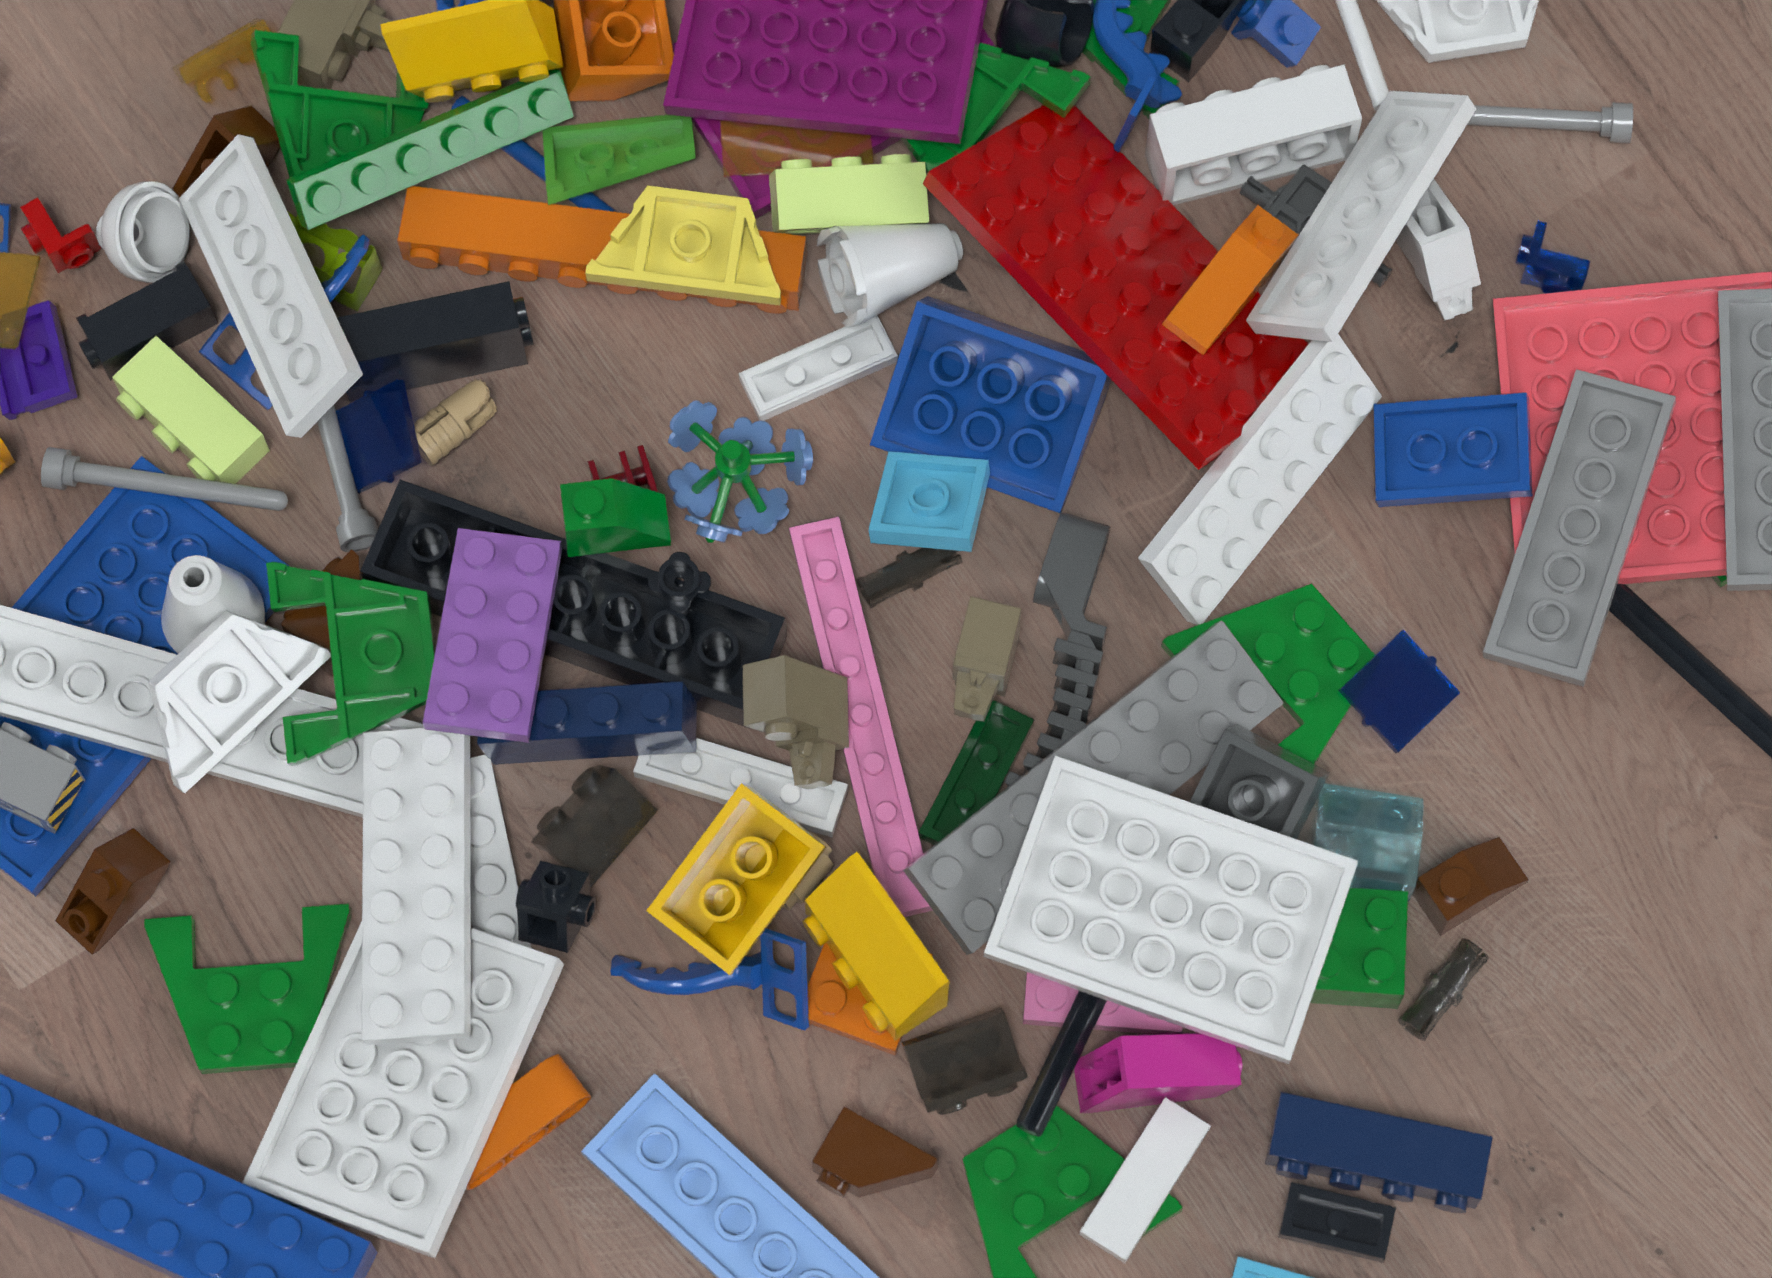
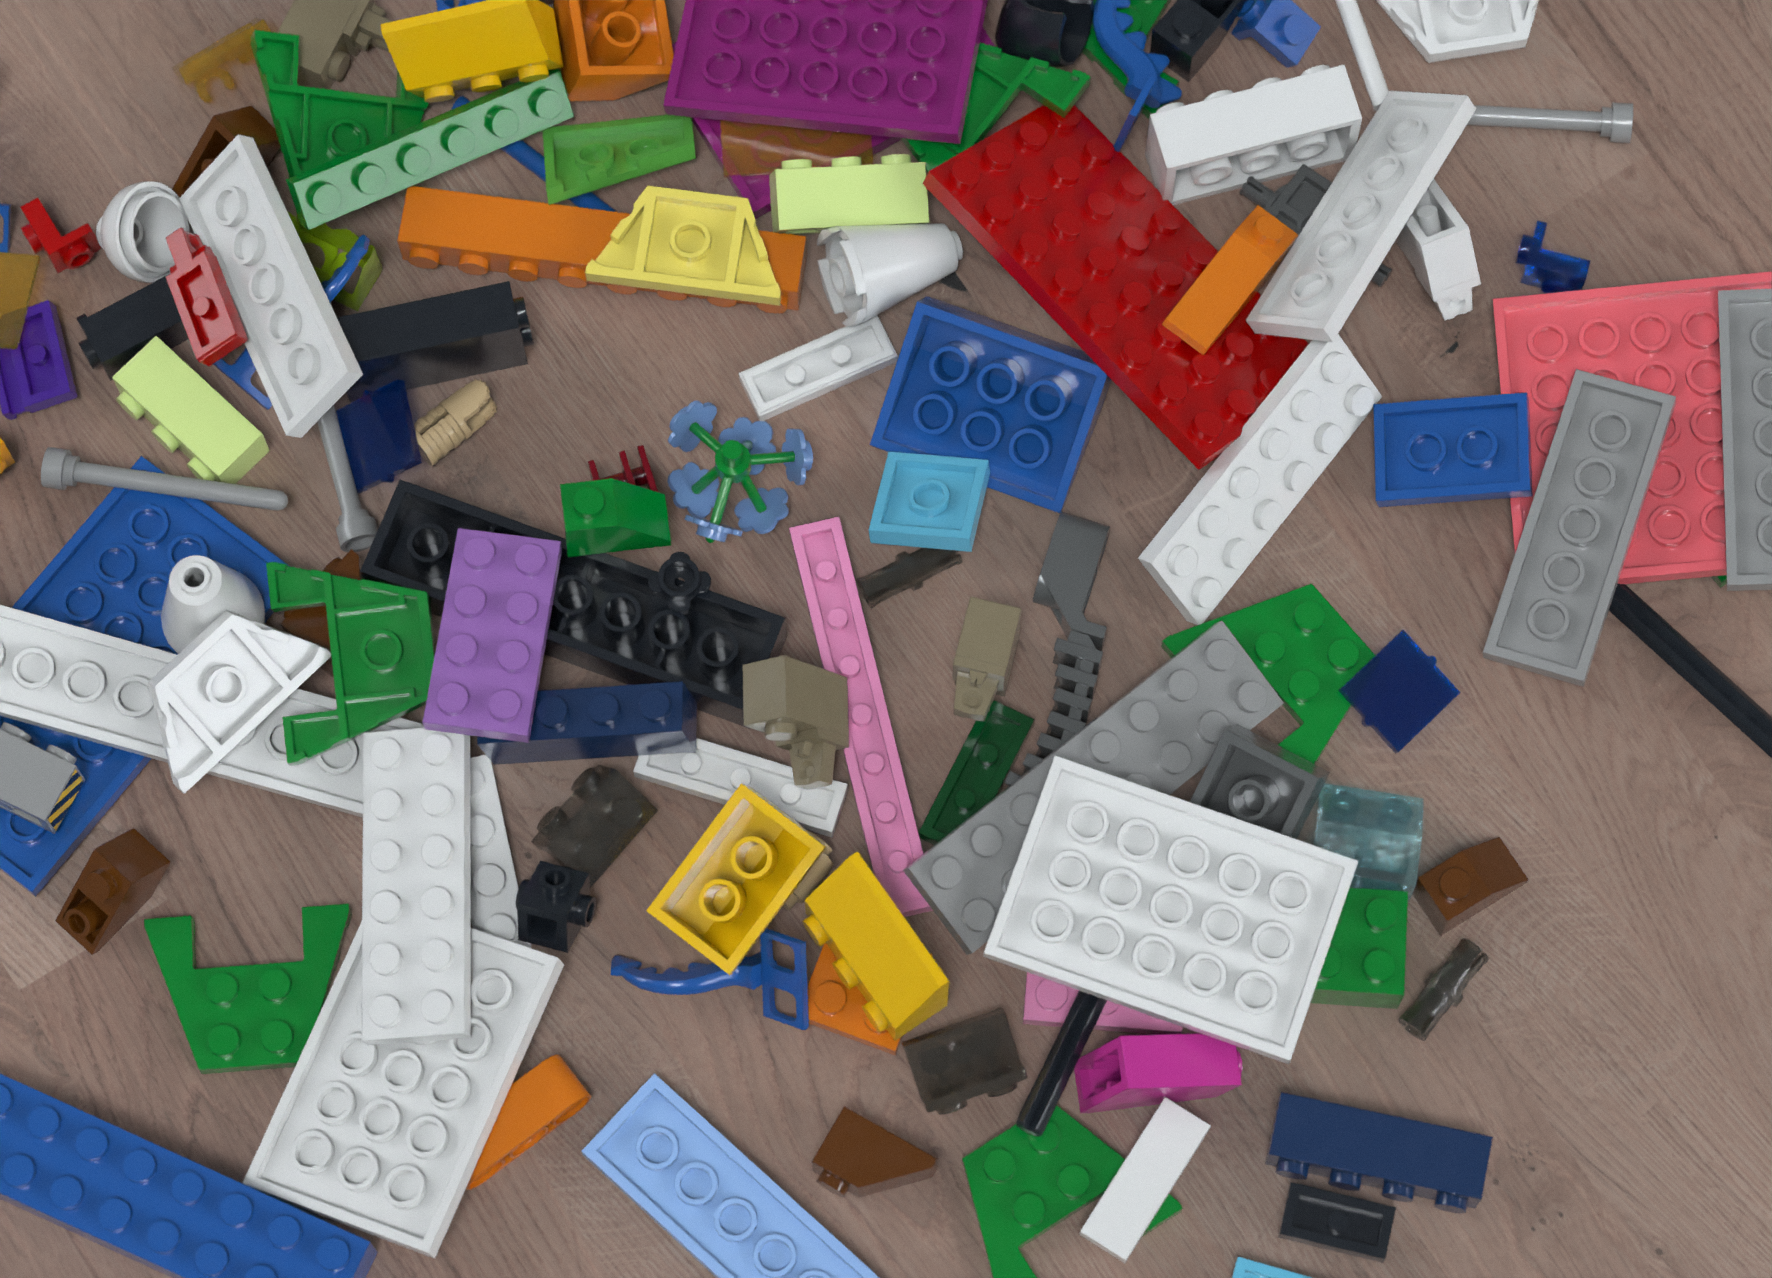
none -> hinge [165,227,248,366]

